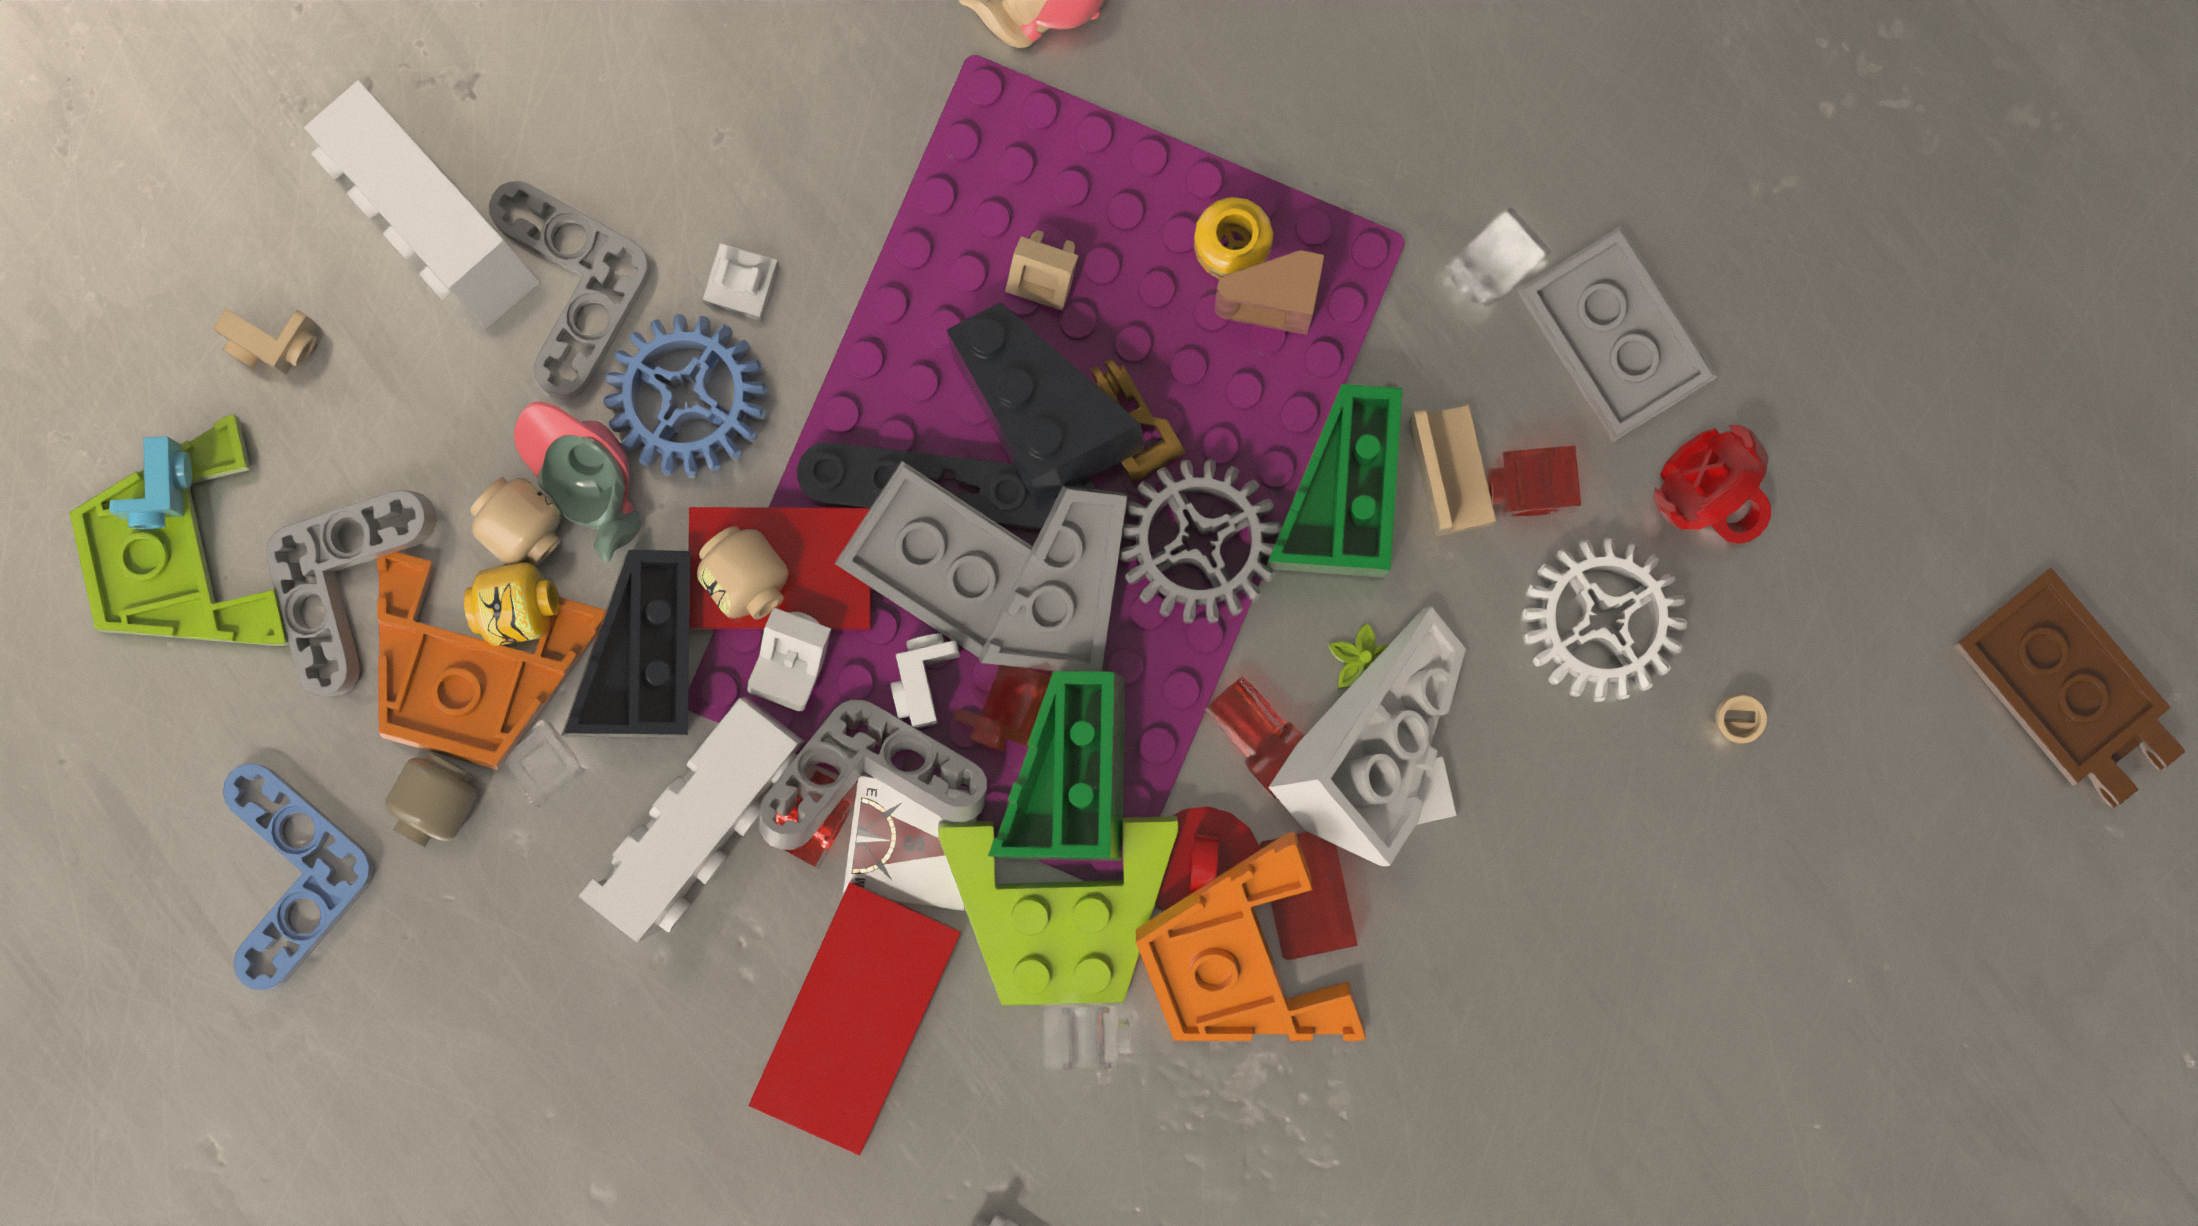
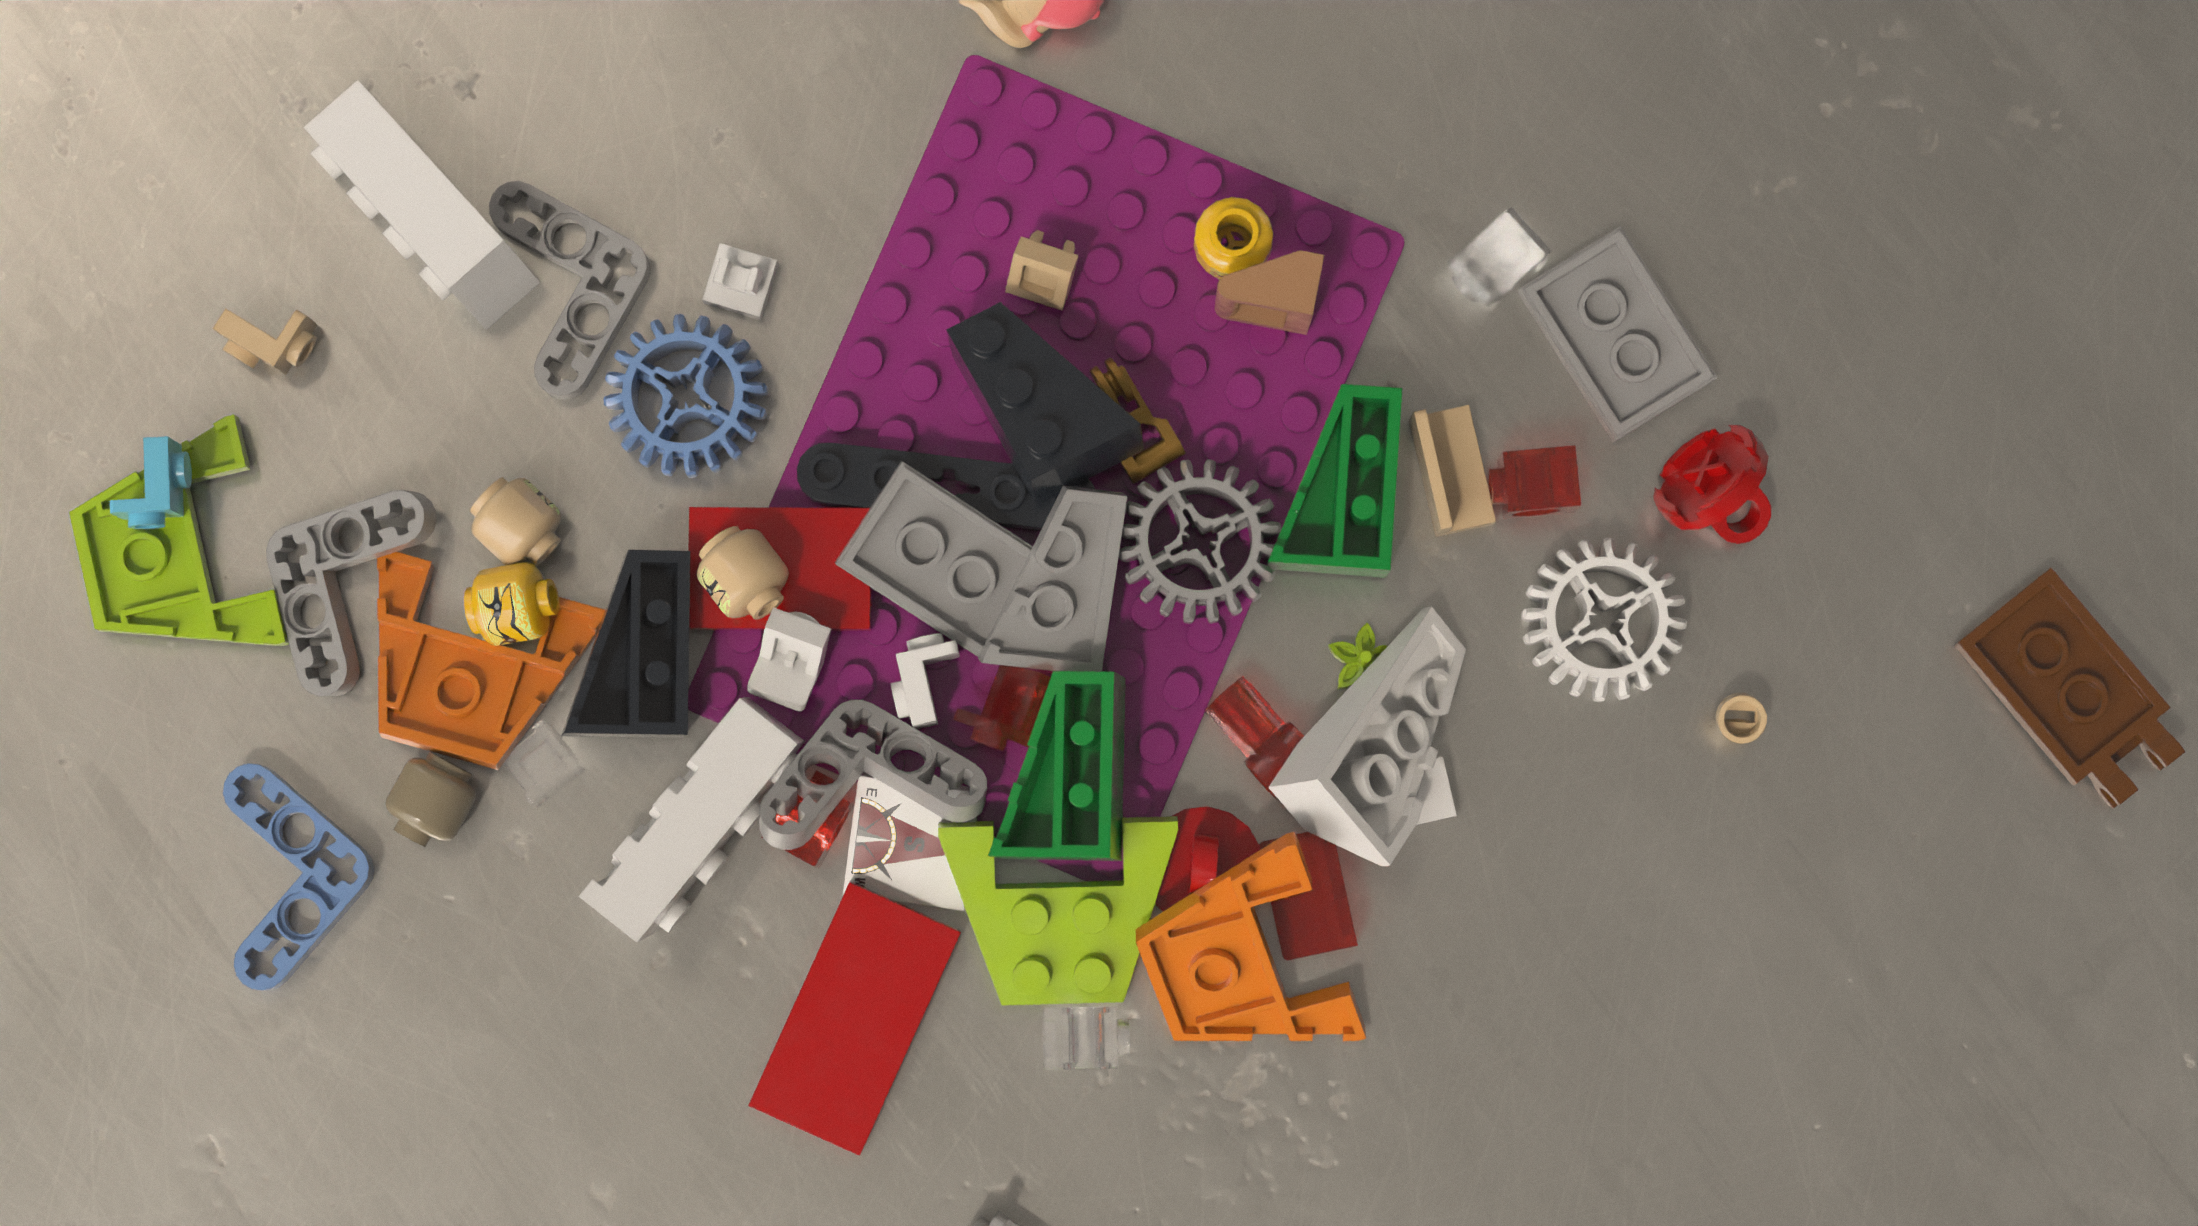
sand green hair [514,401,641,562] -> none

